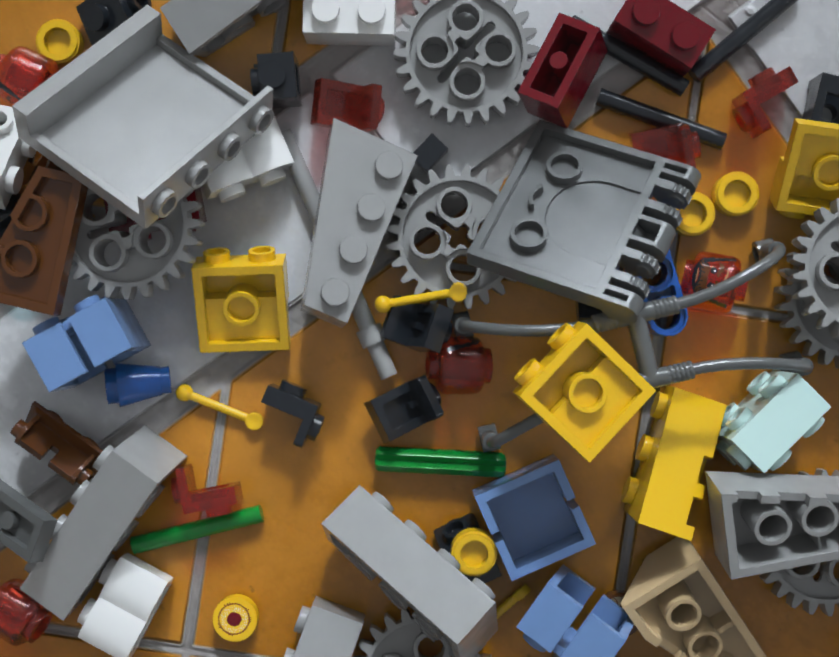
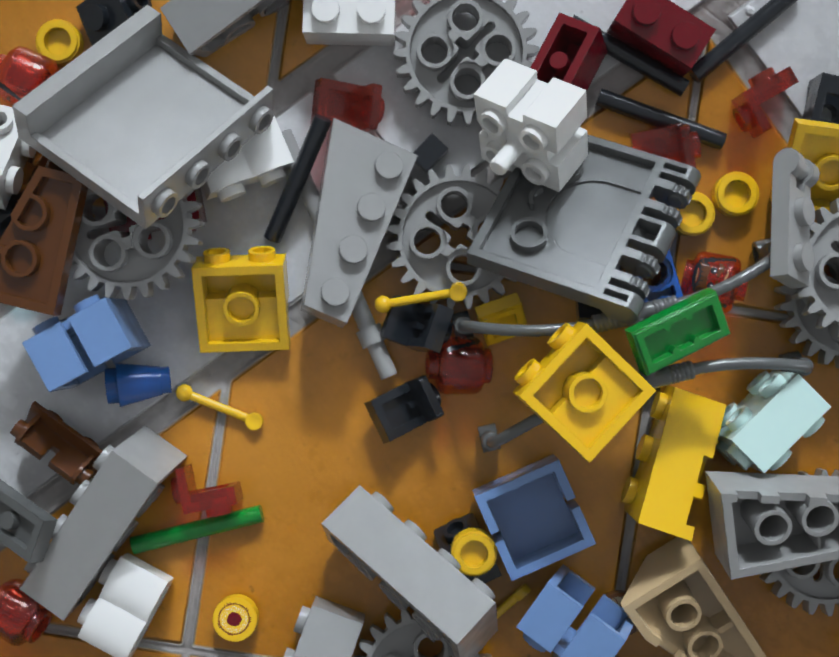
black brick [250,51,302,109] -> none
black bracket [261,379,325,448] -> none
green axle [375,446,506,478] -> none
none -> black bar [264,114,332,243]
none -> white brick [474,58,588,192]
none -> yellow tile [474,292,527,346]
none -> green plate [624,288,731,376]
none -> light grey plate [770,148,820,289]

